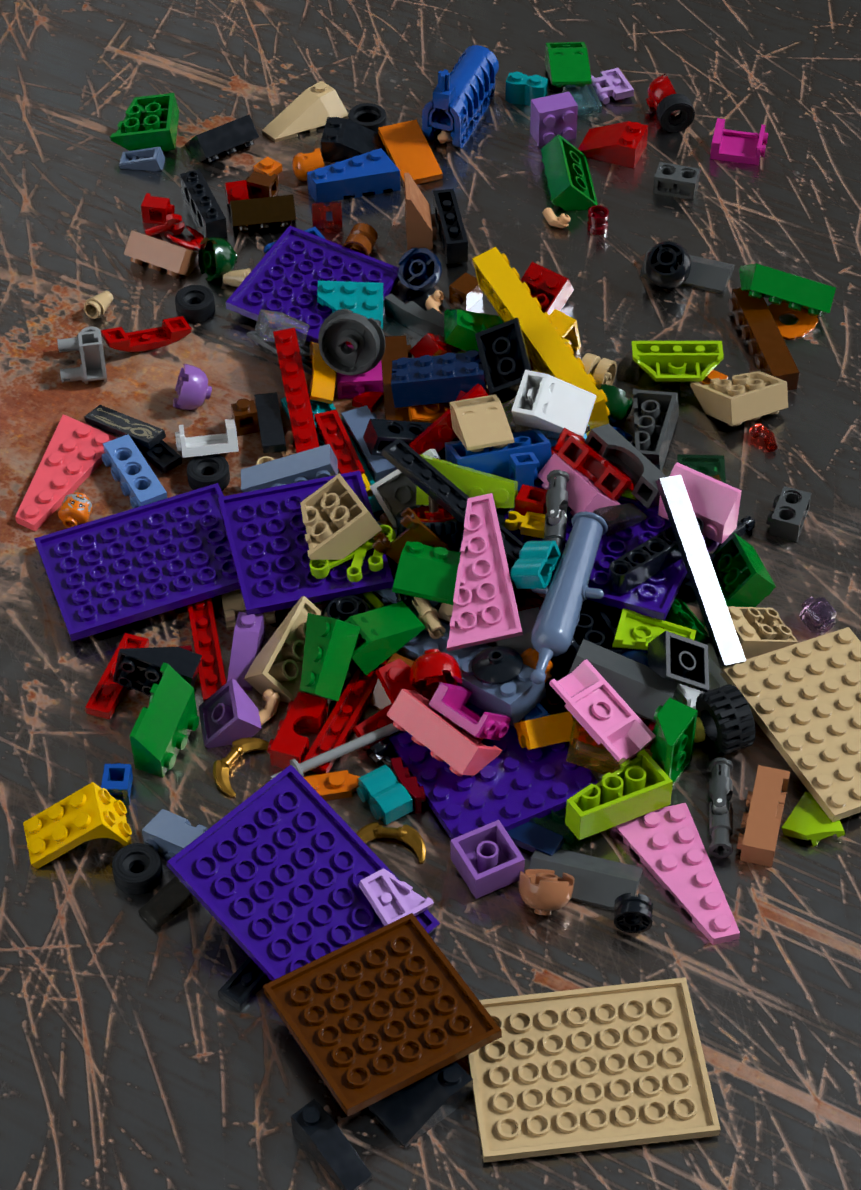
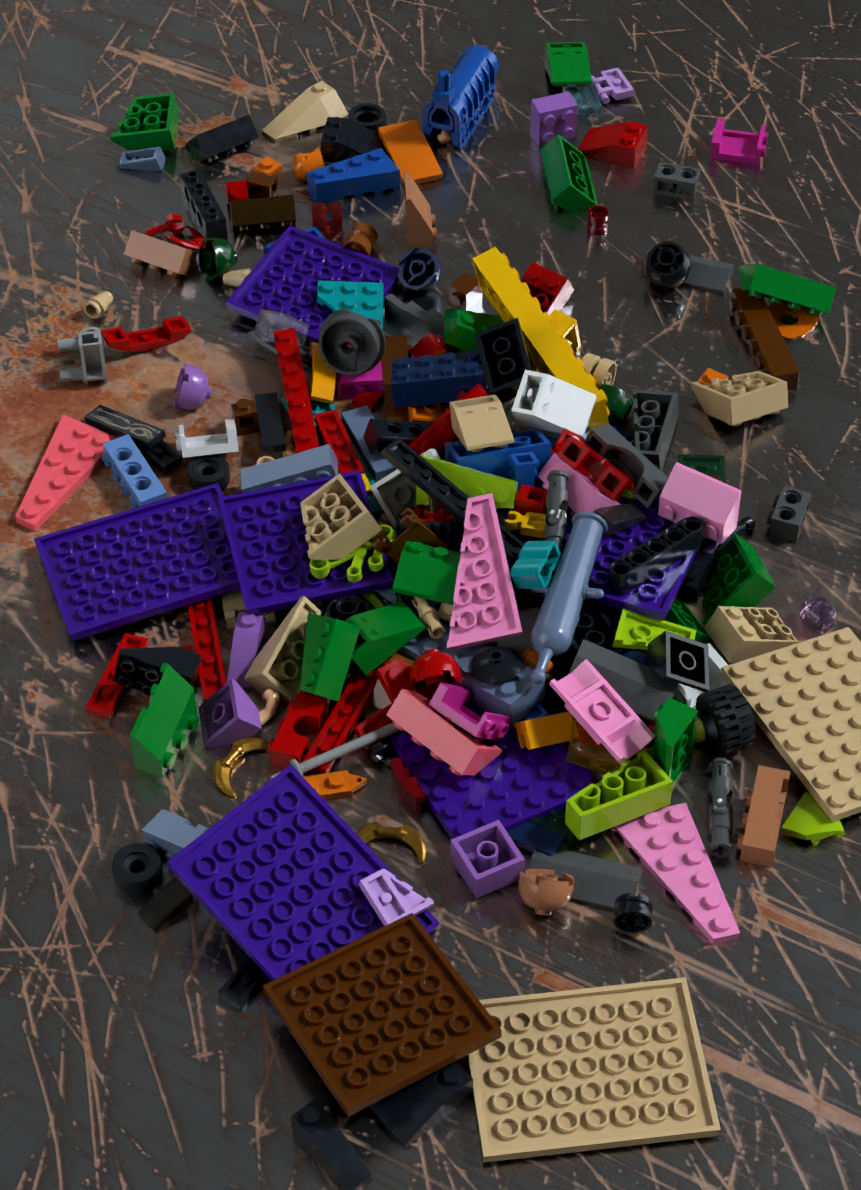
yellow bracket [23,782,132,869] -> none
orange head [58,492,93,528] -> none
blue brick [101,763,133,806] -> none
red brick [141,193,175,224] -> none
black tyre [175,285,215,323] -> none
teal brick [356,765,413,825] -> none
light nougat arm [425,290,445,313] -> none
black brick [433,189,468,264] -> none
teal brick [505,72,548,106] -> none
light nougat arm [542,208,571,229] -> none
clear smoke slope [616,348,645,385] -> none
lime wedge [631,341,724,382] -> none
red cylinder [645,74,680,115] -> none
black tyre [656,94,695,133] -> none
tile [656,475,746,668] -> none
clear red arm [749,423,778,452] -> none

